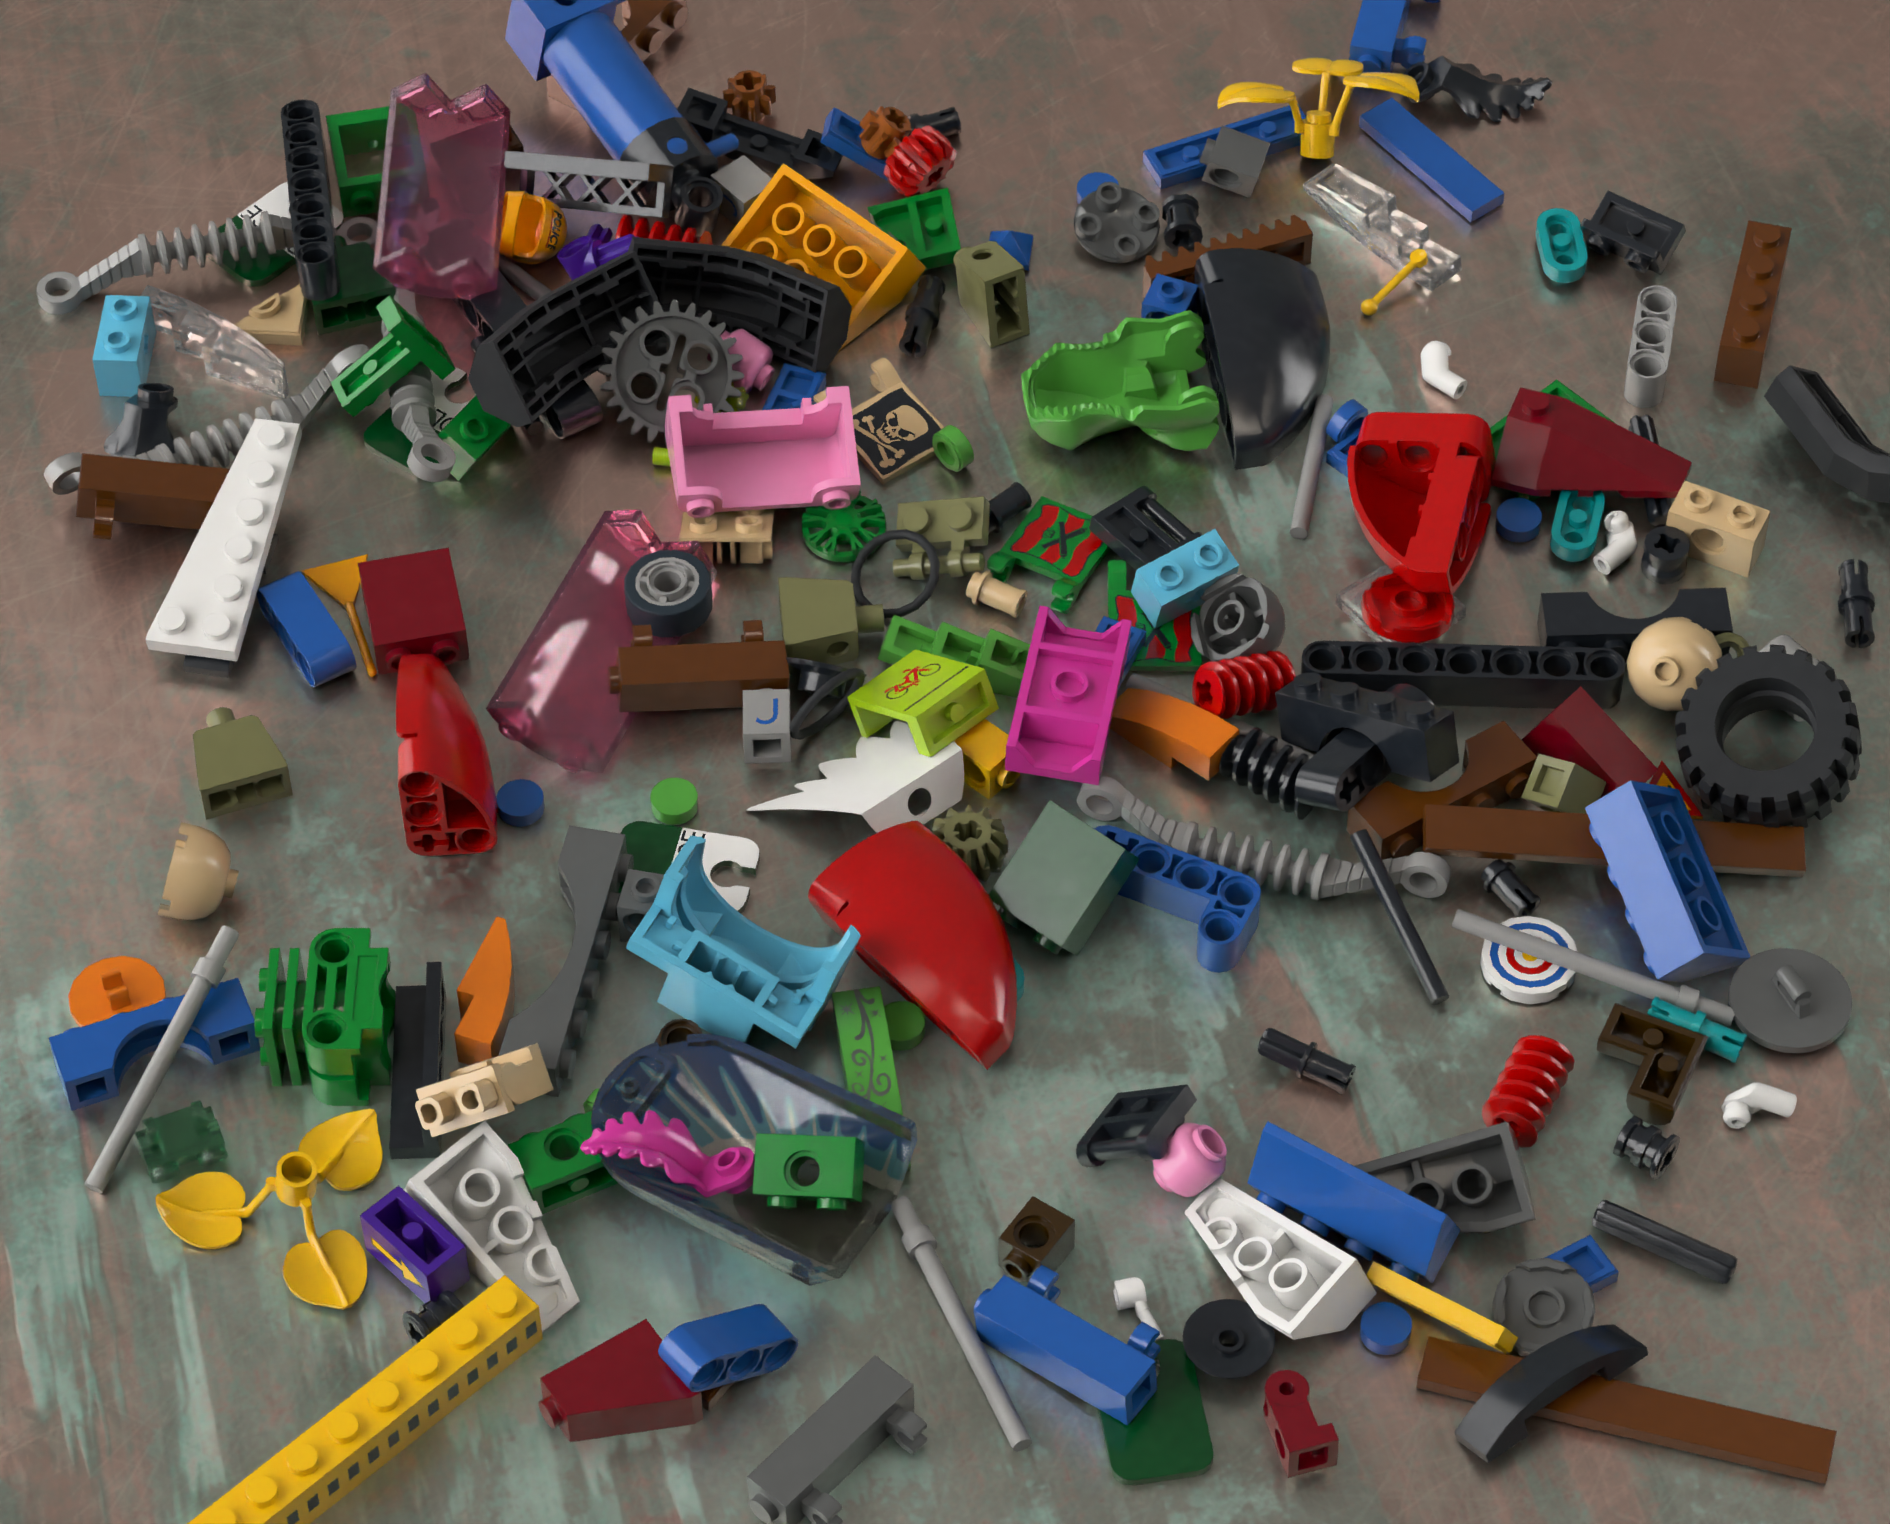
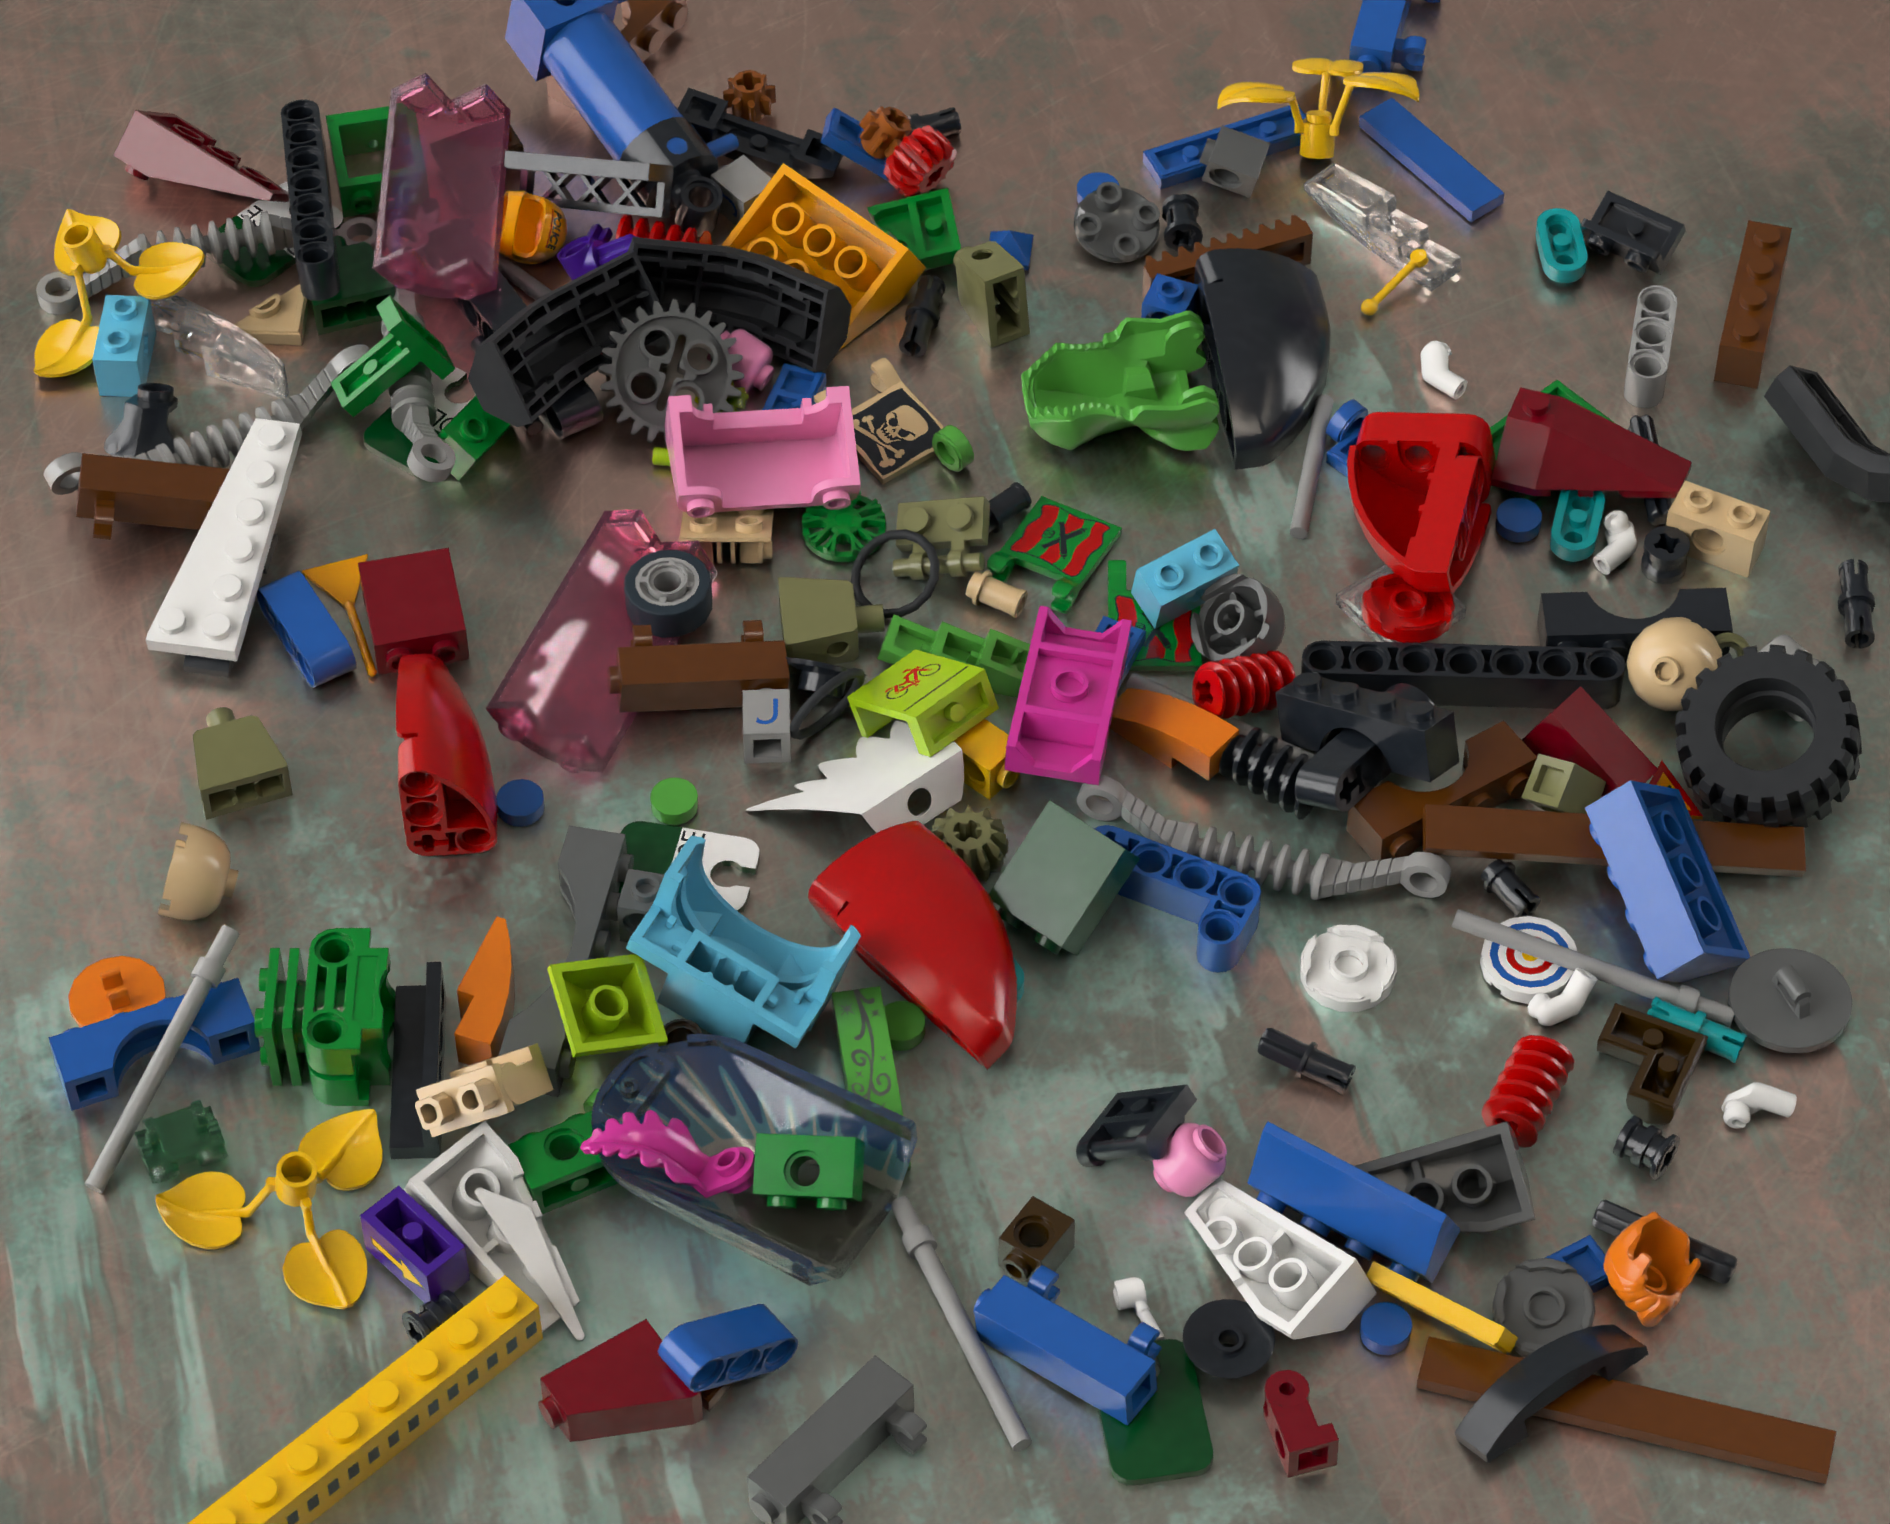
black plate [1089,486,1203,570] -> none
black bar [1350,829,1449,1005] -> none
black plant [1404,55,1553,122] -> none
none -> yellow plant [33,209,205,378]
none -> wedge [113,110,289,202]
none -> white sticker [475,1188,585,1341]
none -> lime slope [547,954,668,1058]
none -> white tile [1300,925,1397,1012]
none -> white arm [1528,968,1597,1026]
none -> orange hair [1603,1211,1701,1327]

